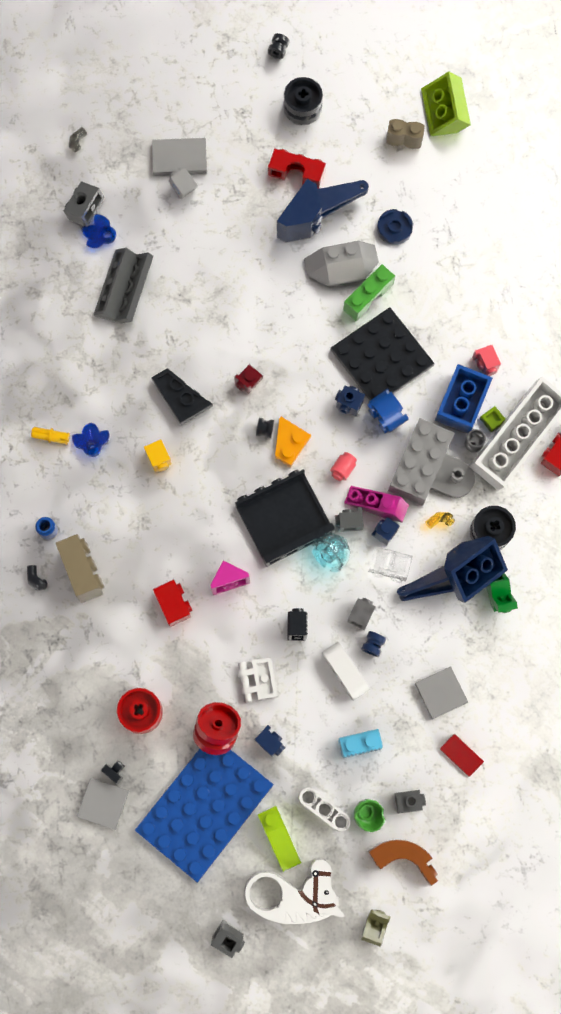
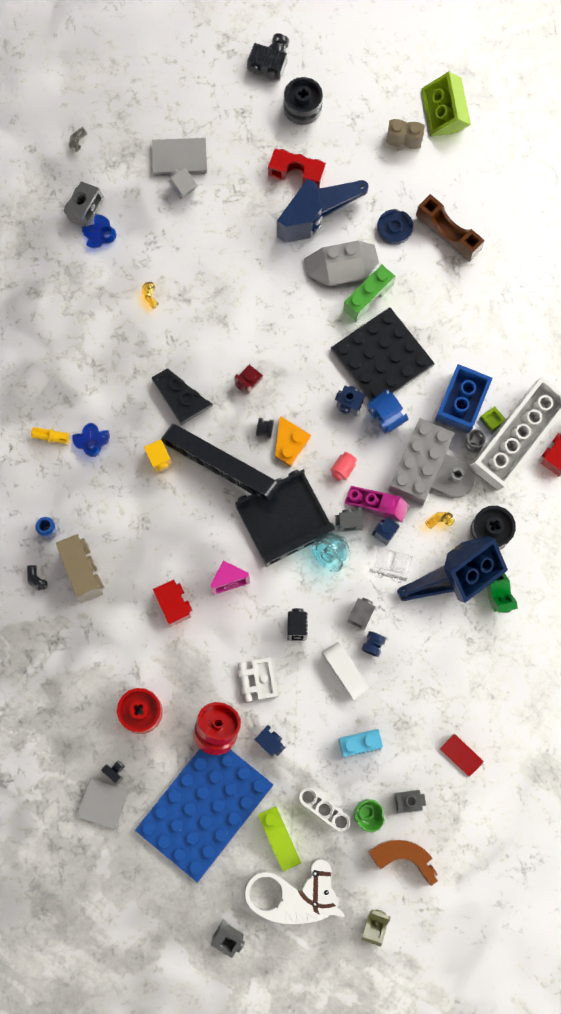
dark grey slope [94,248,153,323] -> none
light grey tile [415,666,468,719] -> none
coral brick [472,345,501,376] -> none
none -> clear yellow arm [142,281,159,309]
none -> black beam [161,424,280,502]
none -> black brick [247,43,287,79]
none -> reddish brown arch [416,194,485,262]

